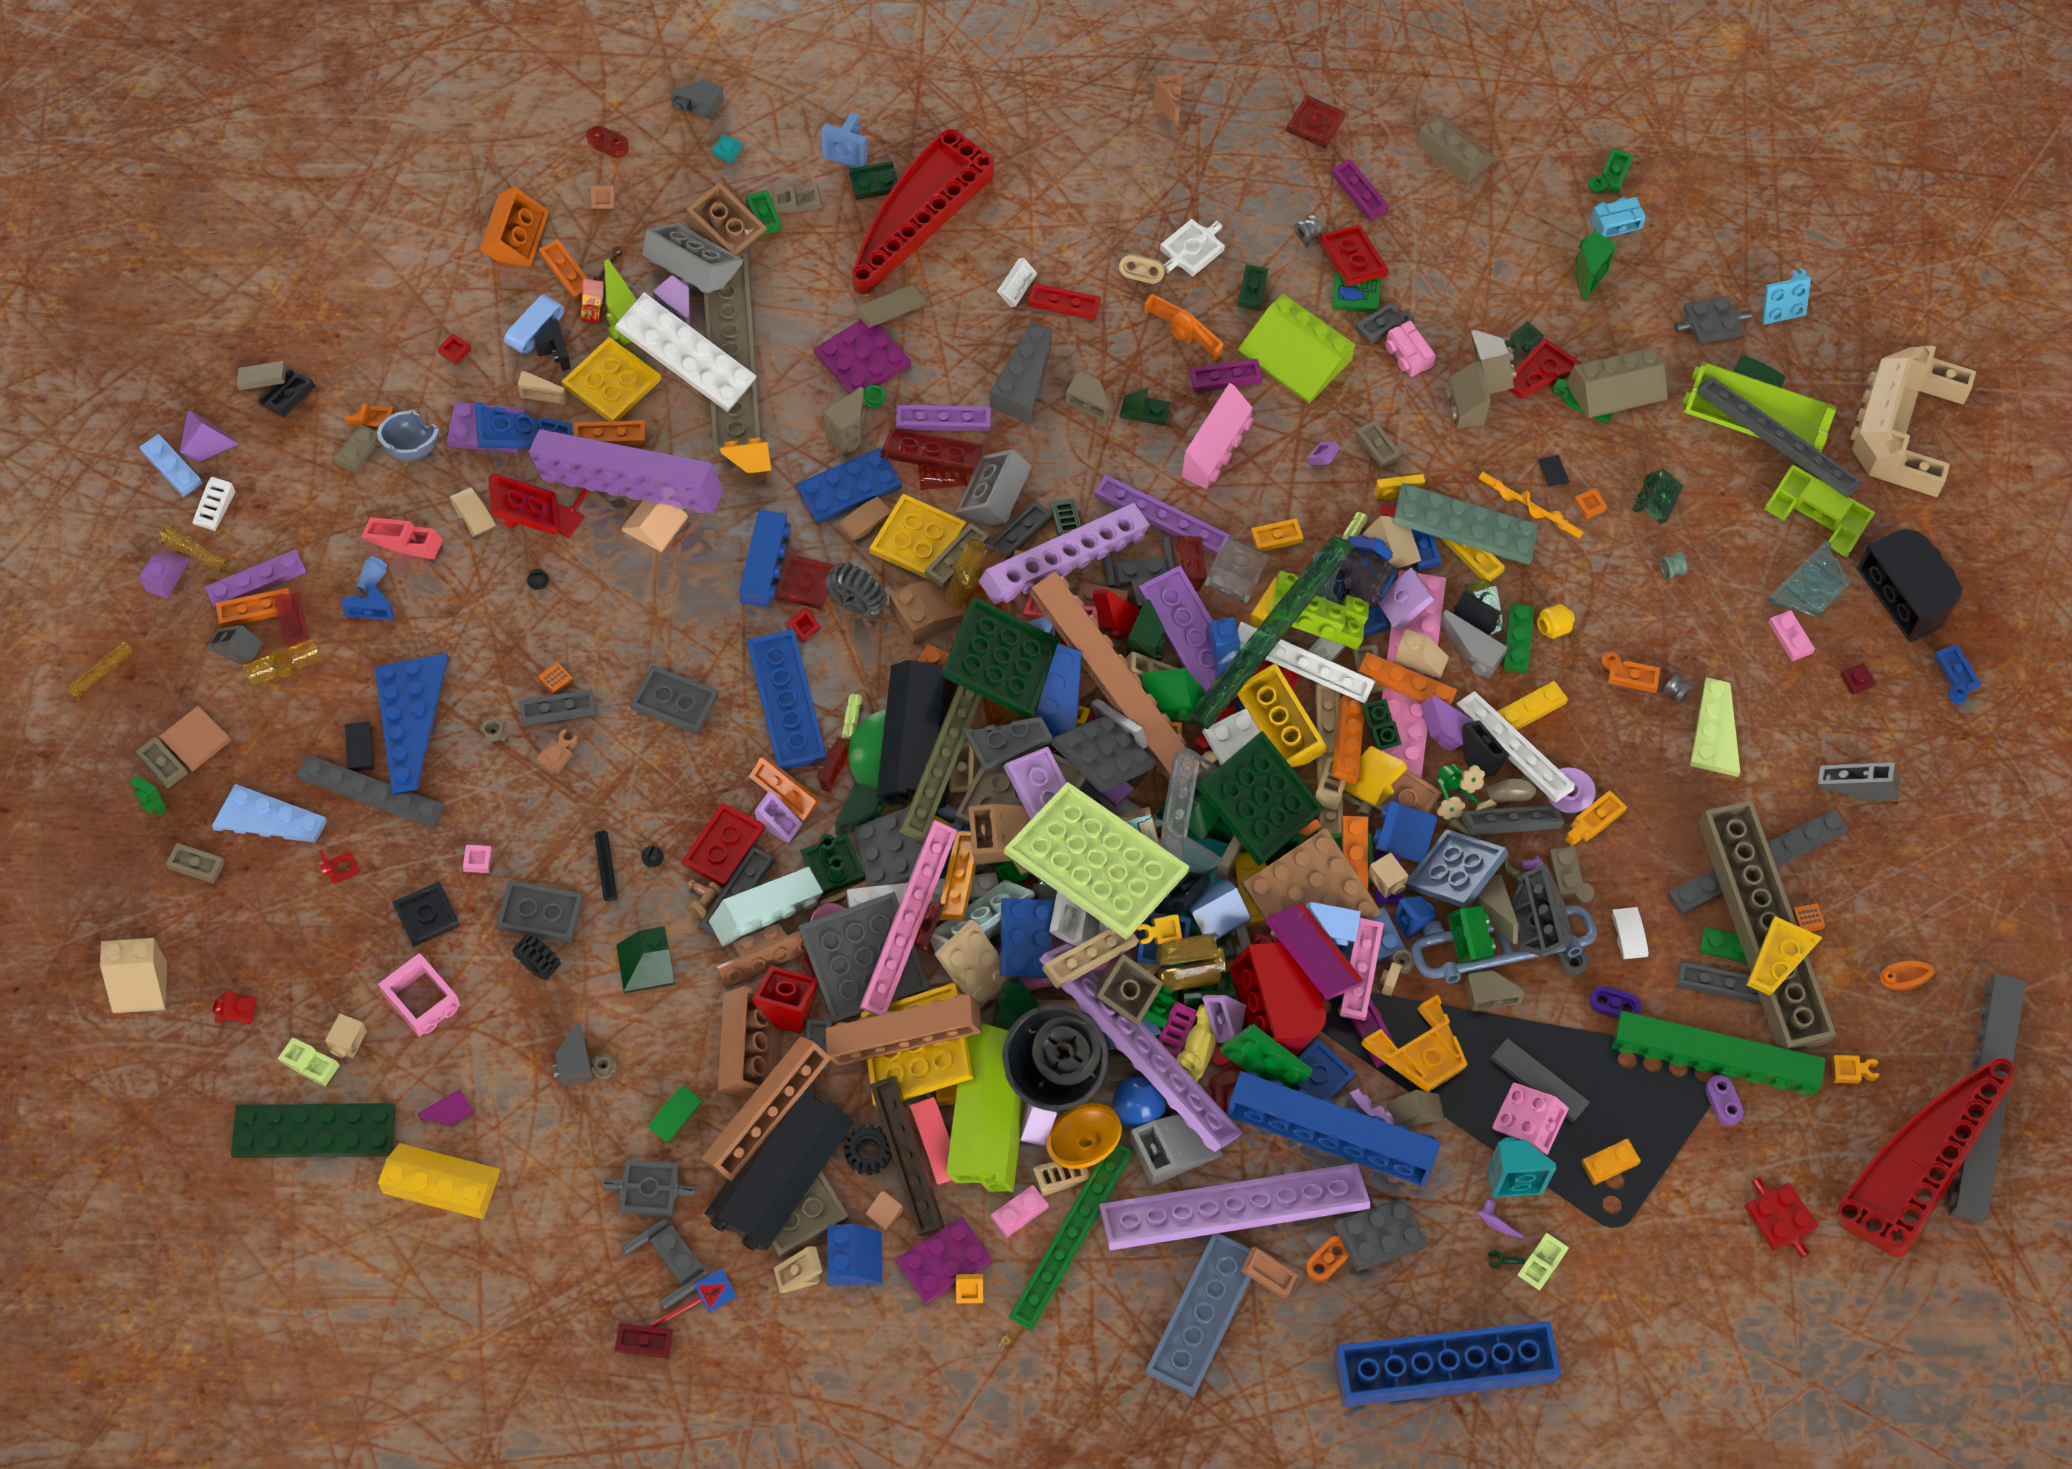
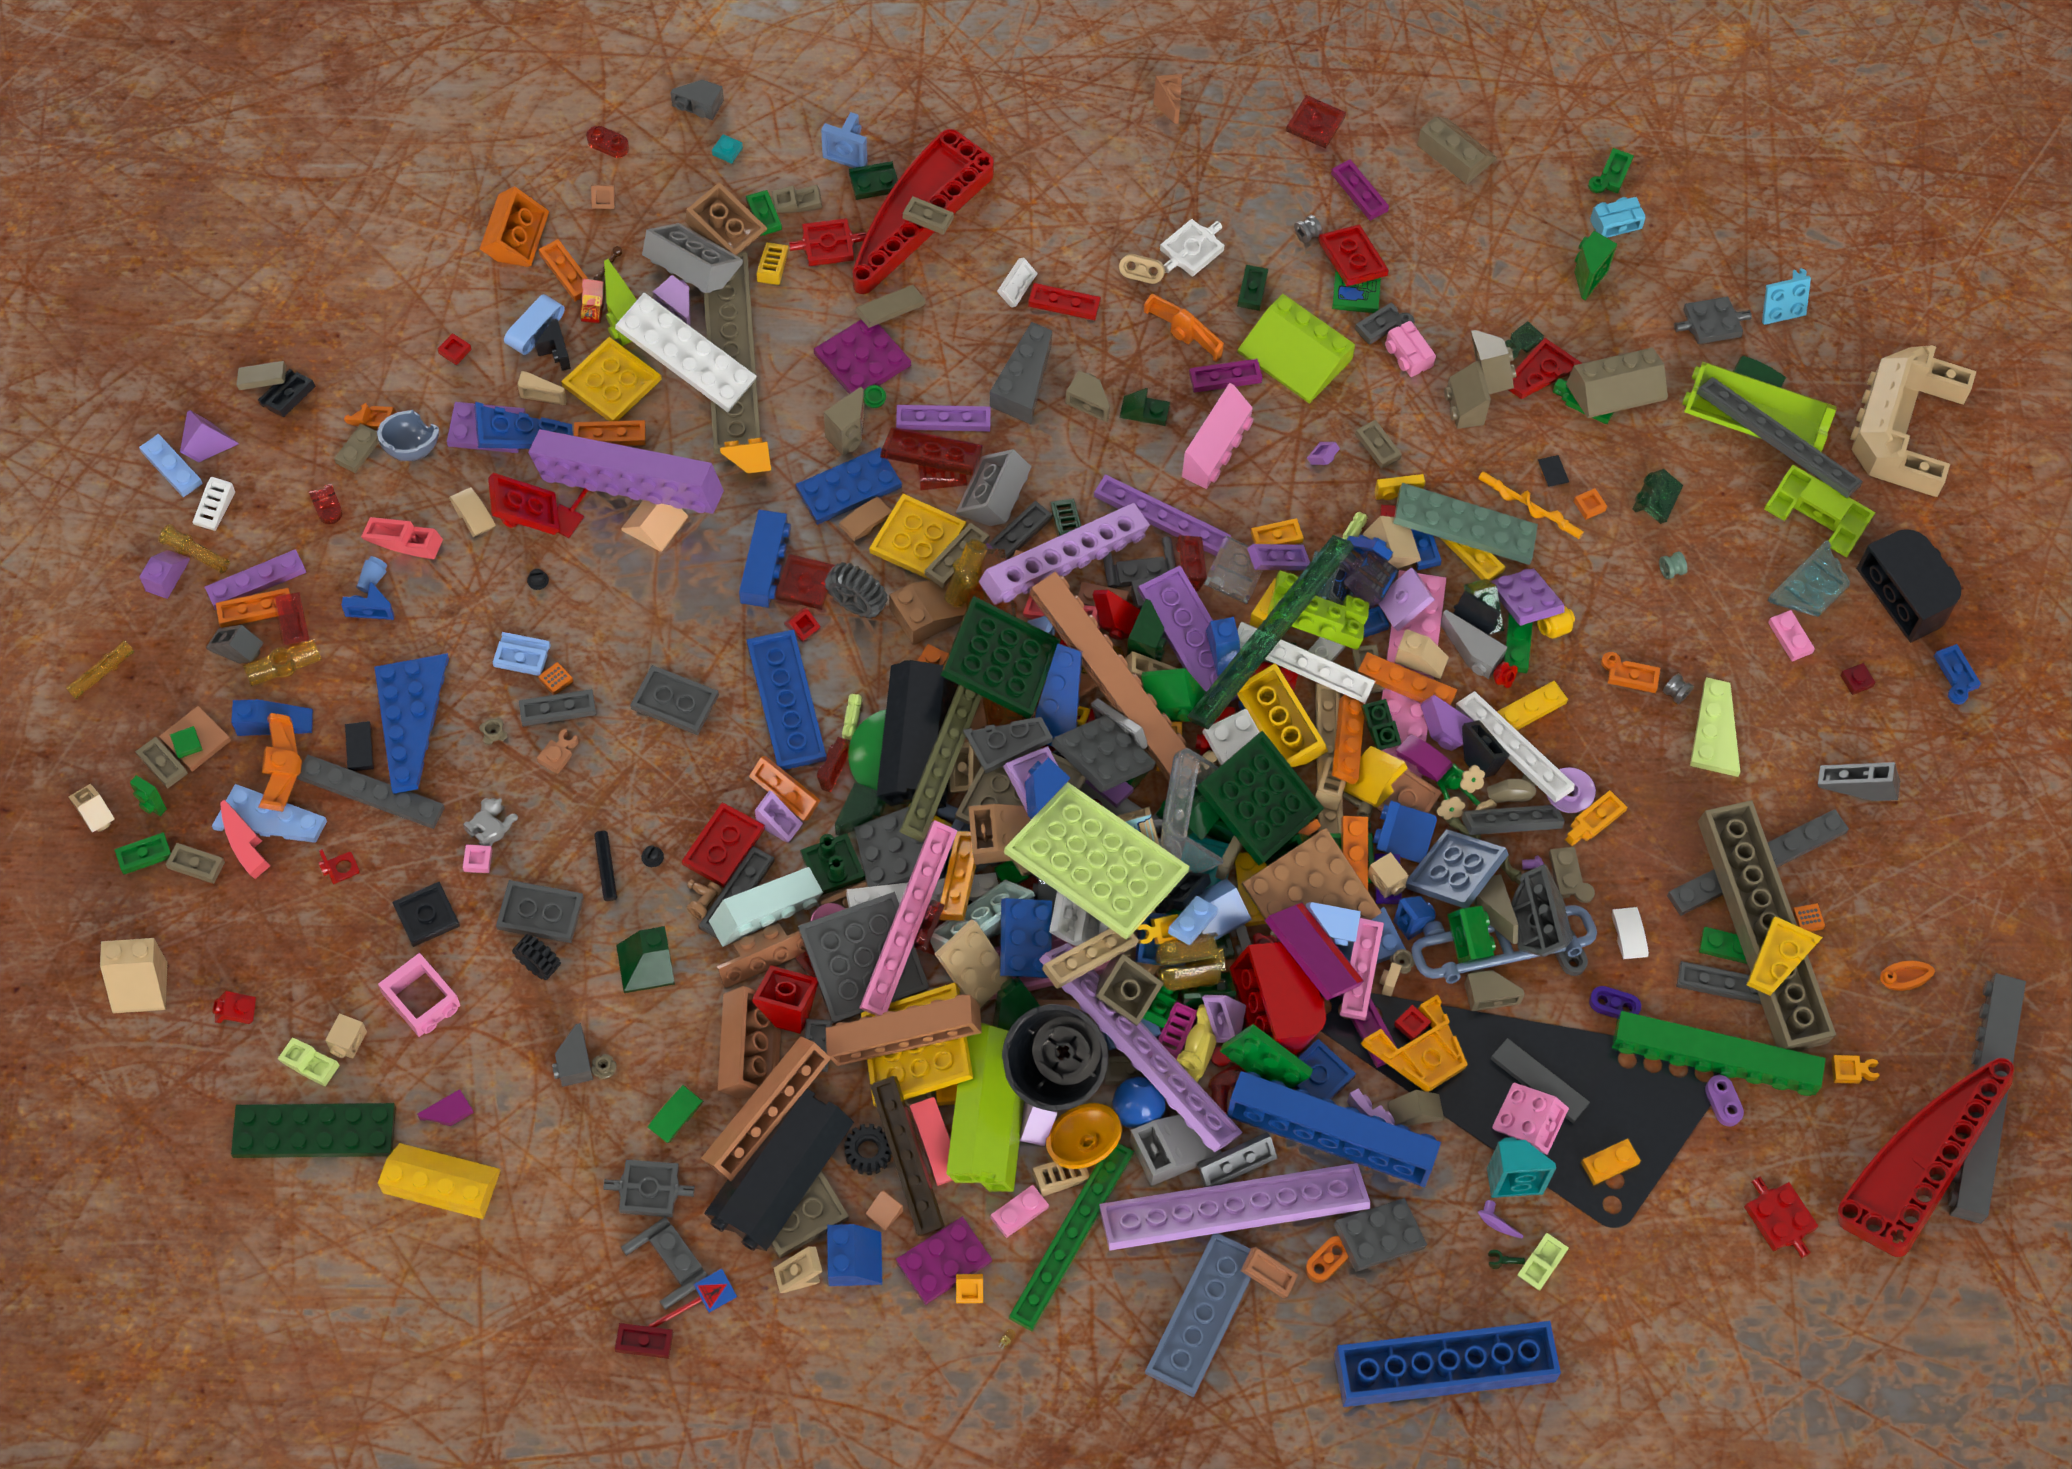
none -> tan slope [69,784,115,832]
none -> green plate [114,832,171,875]
none -> green tile [170,726,203,759]
none -> coral slope [220,800,270,879]
none -> blue slope [231,699,313,736]
none -> orange plate [258,713,302,812]
none -> clear red plate [308,483,342,524]
none -> light grey animal [463,798,518,846]
none -> light blue plate [493,632,551,676]
none -> yellow slope [757,242,789,285]
none -> red plate [789,218,866,266]
none -> dark tan plate [903,197,954,235]
none -> blue slope [1025,757,1070,819]
none -> light blue plate [1168,896,1218,946]
none -> dark grey plate [1197,1132,1277,1187]
none -> medium lavender plate [1247,544,1311,571]
none -> red plate [1394,1005,1431,1041]
none -> magenta slope [1396,734,1453,782]
none -> medium lavender plate [1490,568,1565,625]
none -> red plate [1493,662,1518,688]

